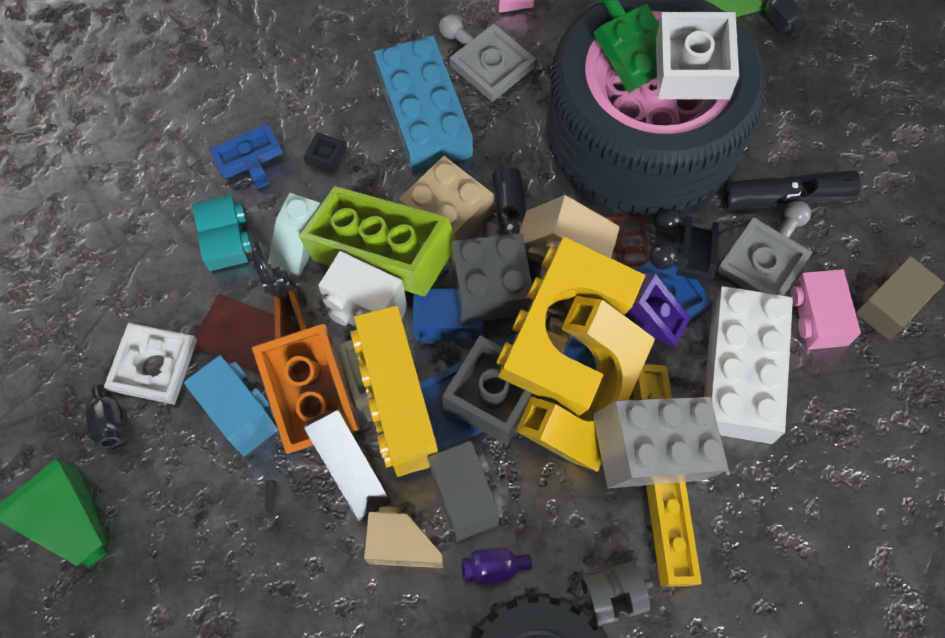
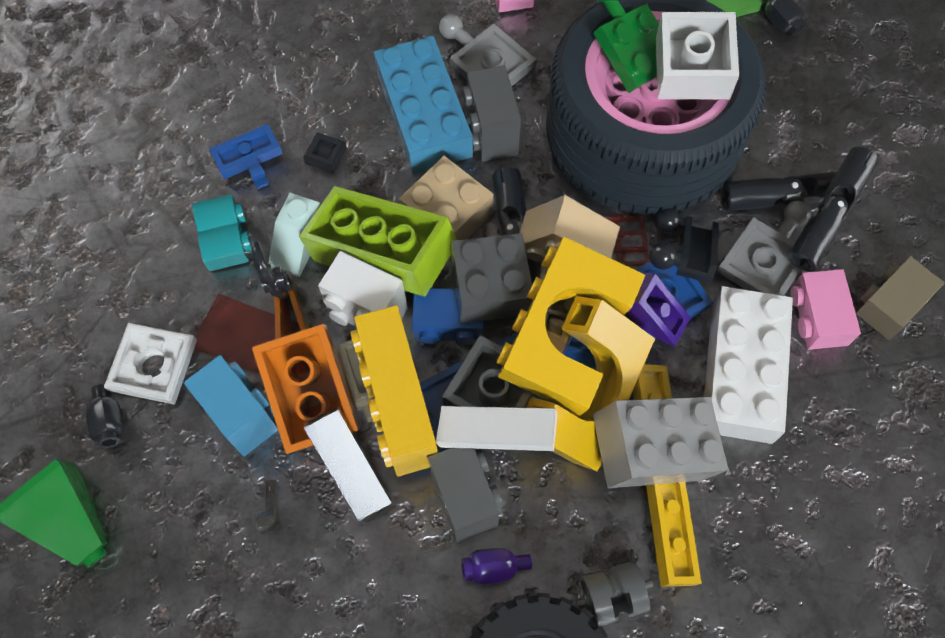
tan slope [364,507,444,568] -> none
none -> white tile [436,406,558,451]
none -> dark grey brick [462,65,521,162]
none -> black piece [787,147,879,272]

